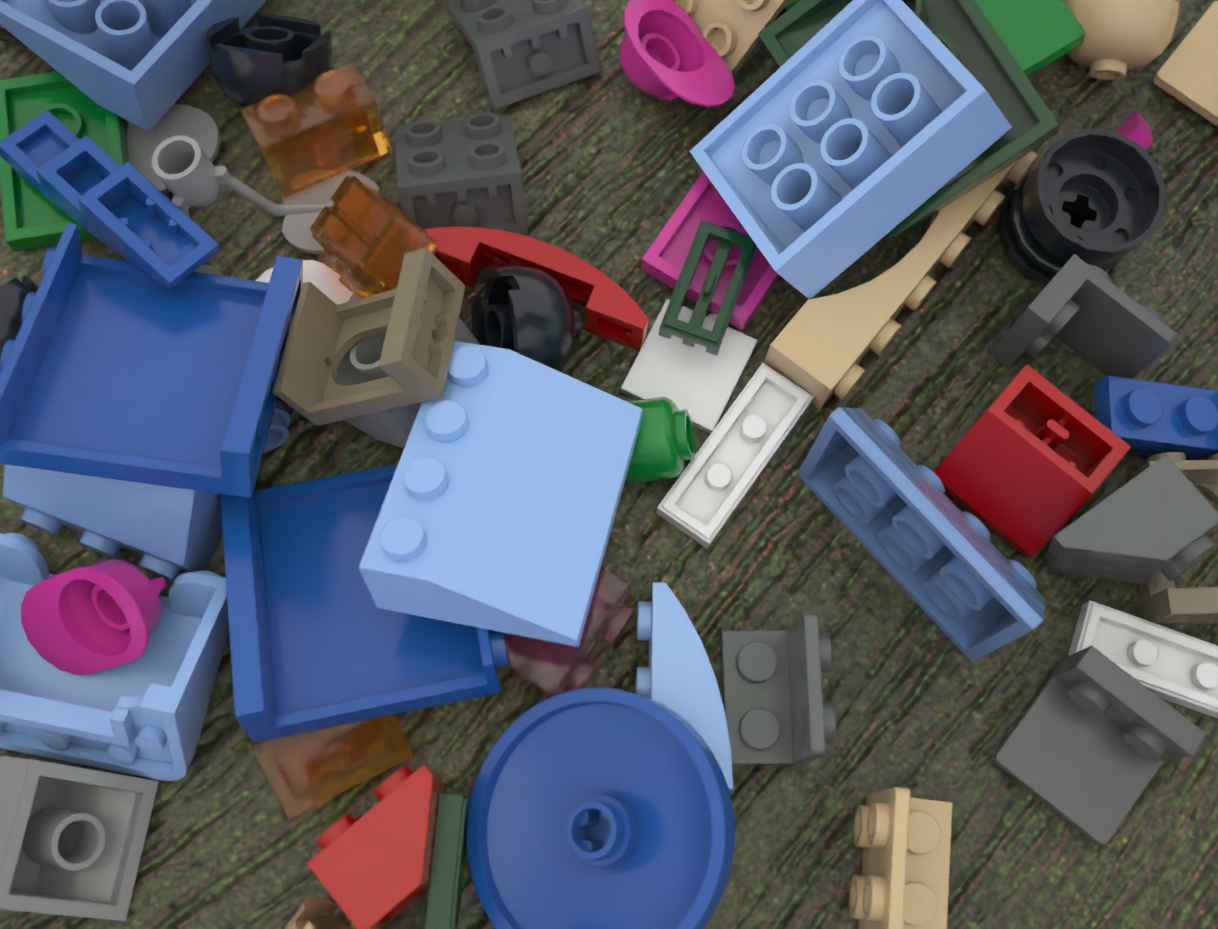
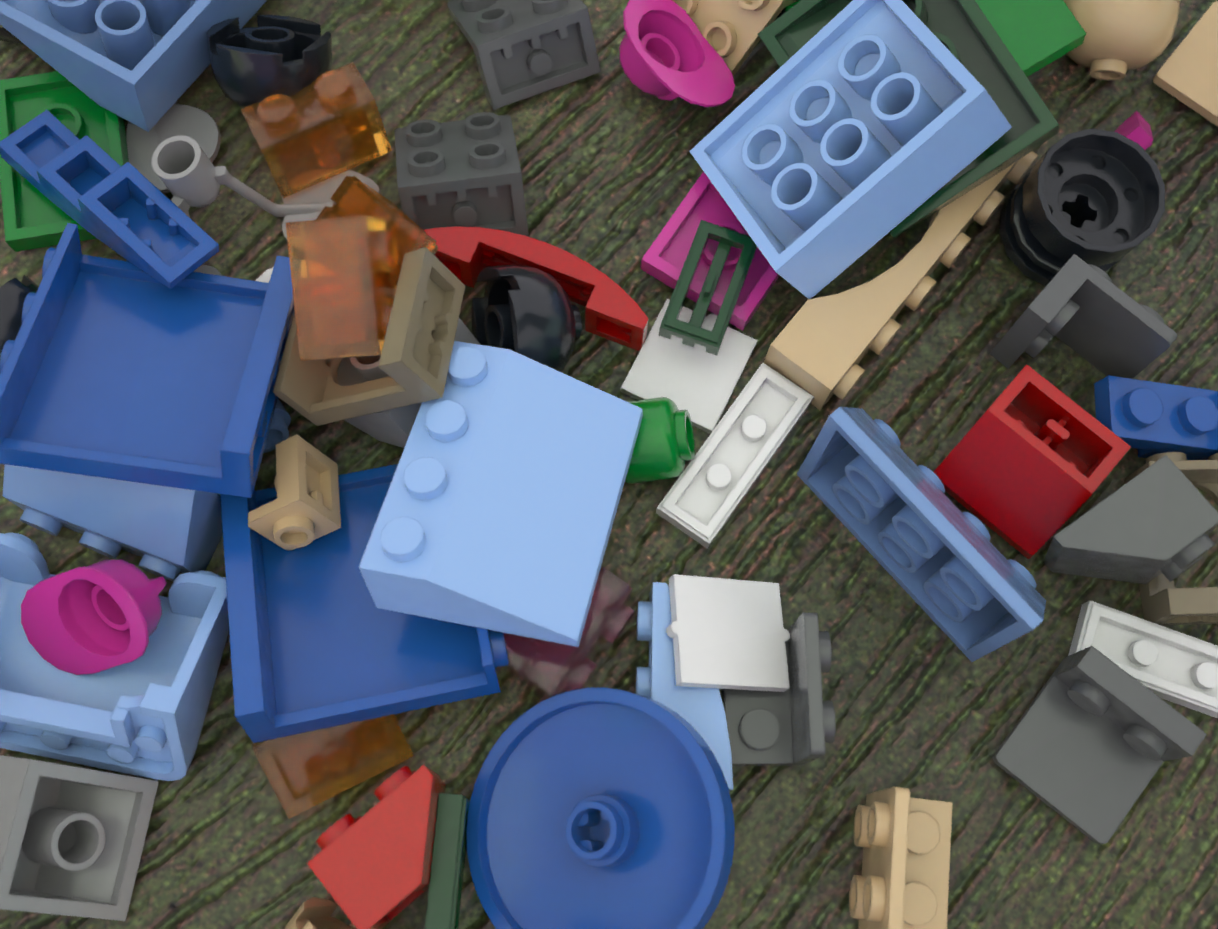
none -> tan bracket [248,434,341,551]
none -> clear orange brick [286,216,398,361]
none -> white piece [666,574,790,692]

